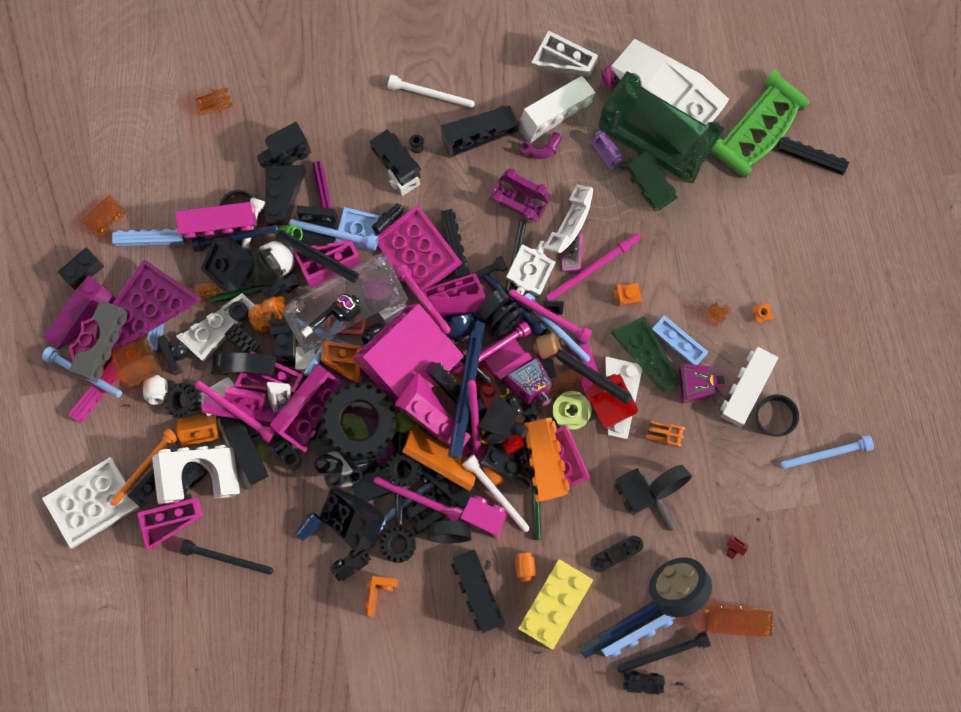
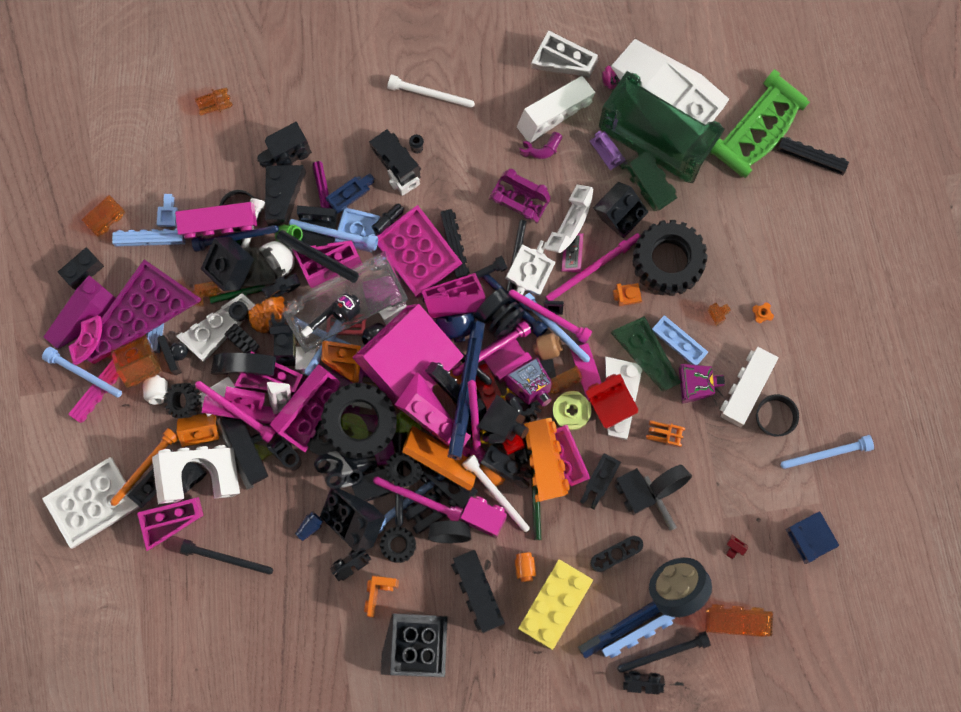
dark grey arch [69,300,128,383] -> none
dark pink piece [395,265,451,334] -> none
black wedge [440,105,518,158] -> none
black axle [556,349,632,404] -> none
none -> light blue plate [156,194,178,227]
none -> dark blue hinge [326,173,375,214]
none -> black slope [380,613,448,677]
none -> black hinge [580,453,621,510]
none -> black slope [593,182,648,238]
none -> black tyre [632,220,708,296]
none -> dark blue bracket [785,512,839,564]

